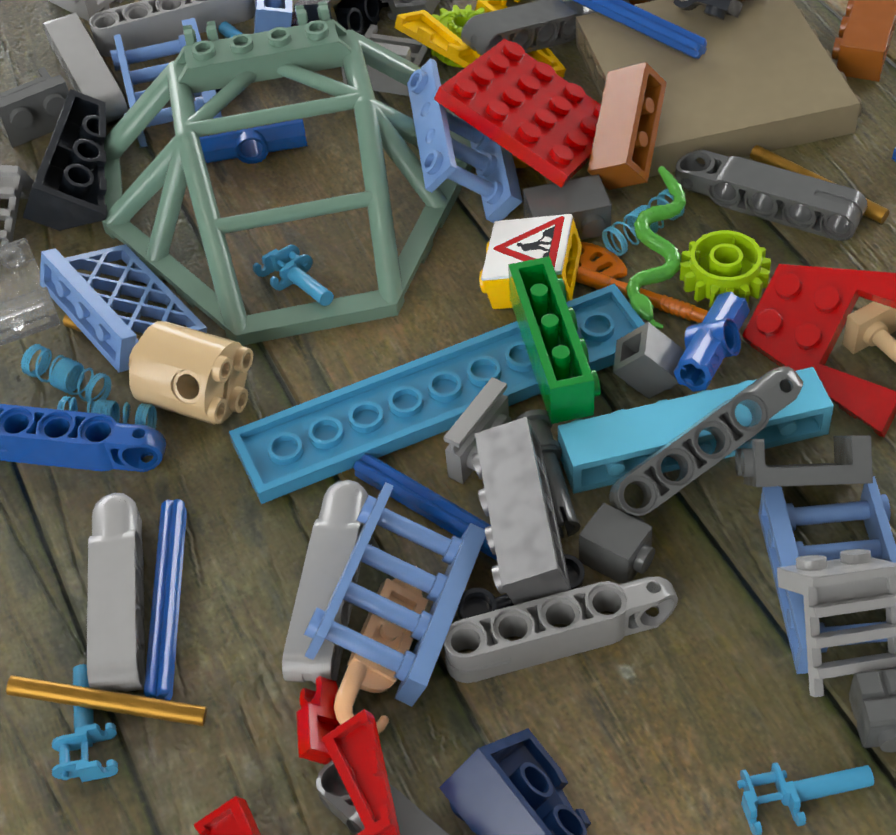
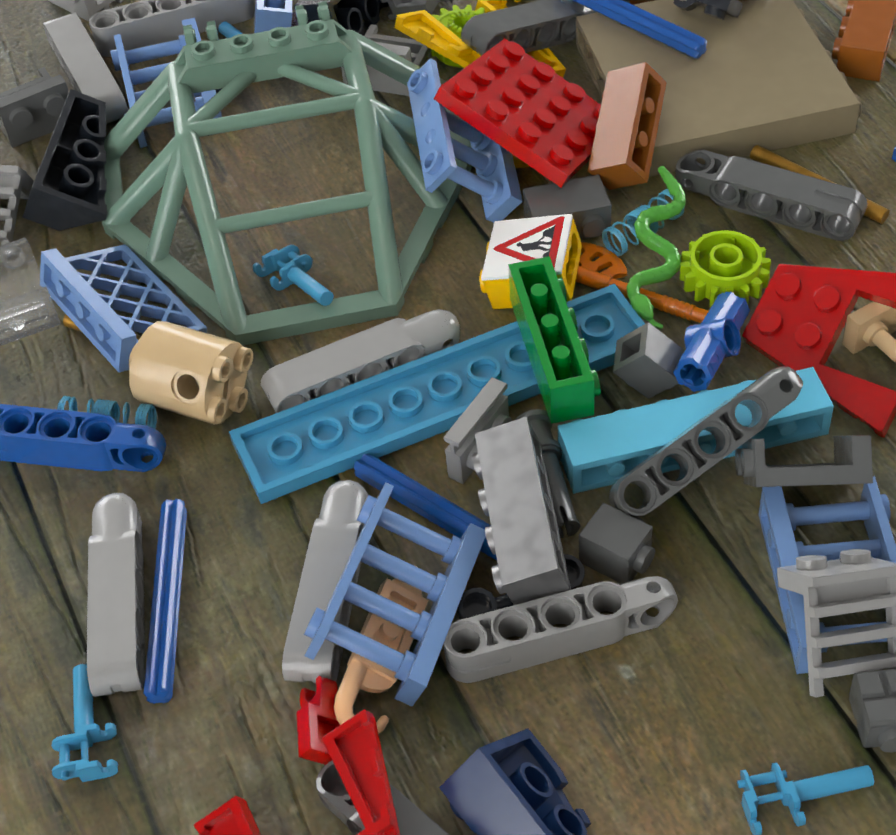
pearl gold bar [6,675,207,726] -> none
medium azure piece [21,344,112,404] -> none
blue piece [199,118,308,164] -> none
none -> light grey piece [261,309,460,413]

